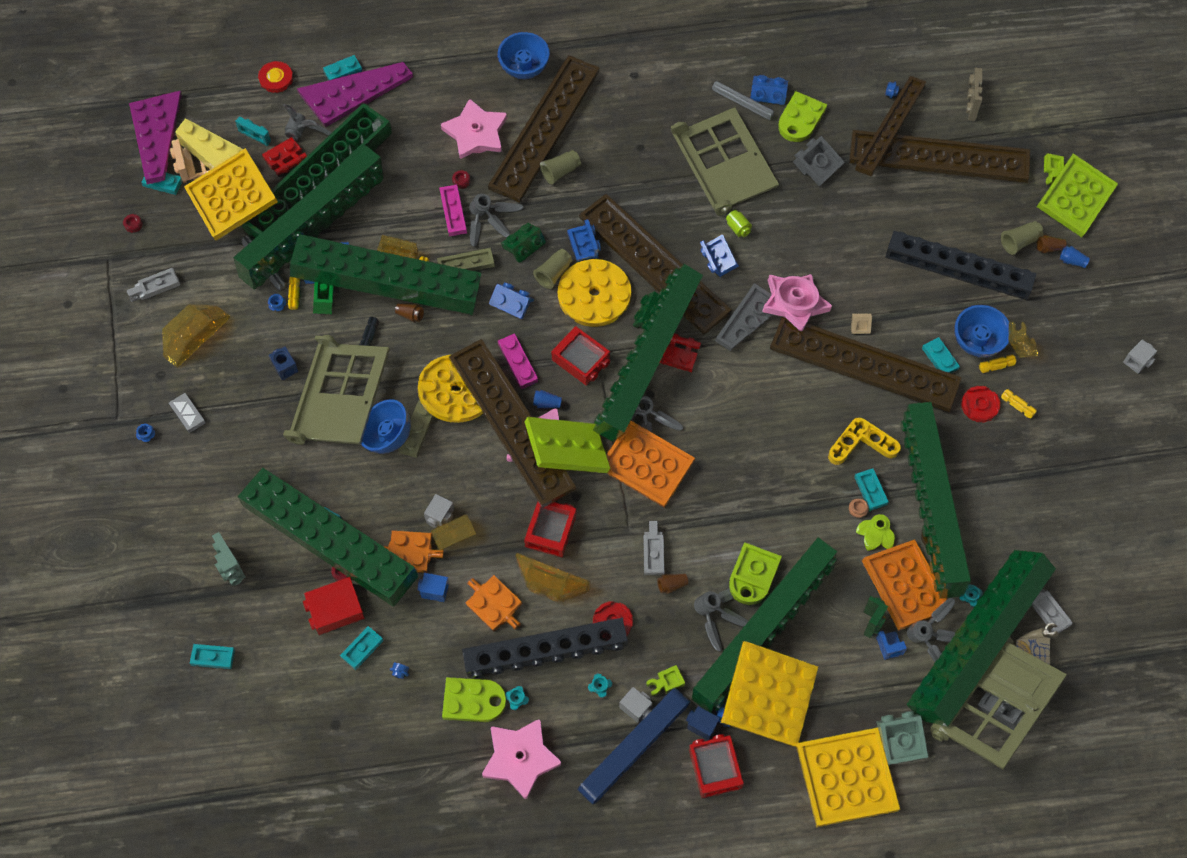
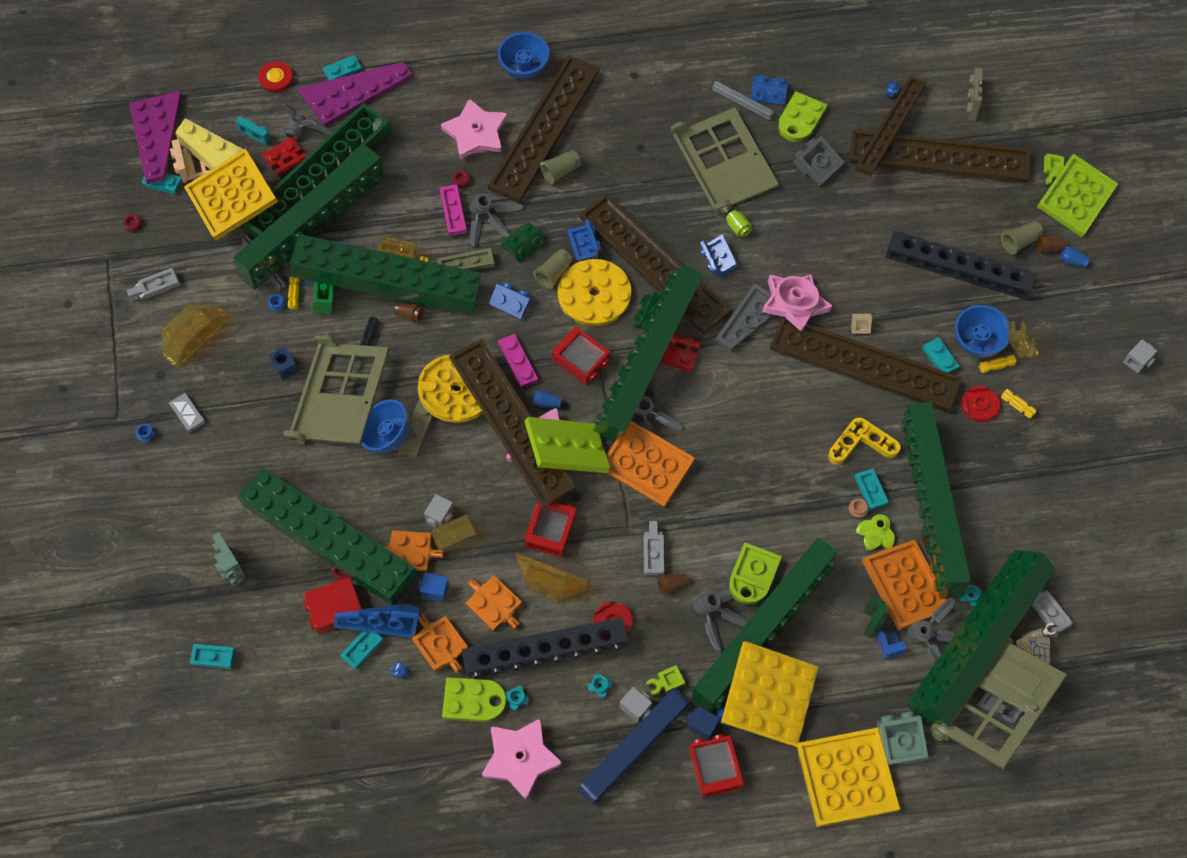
none -> blue wedge [333,604,419,638]
none -> orange plate [412,614,468,673]

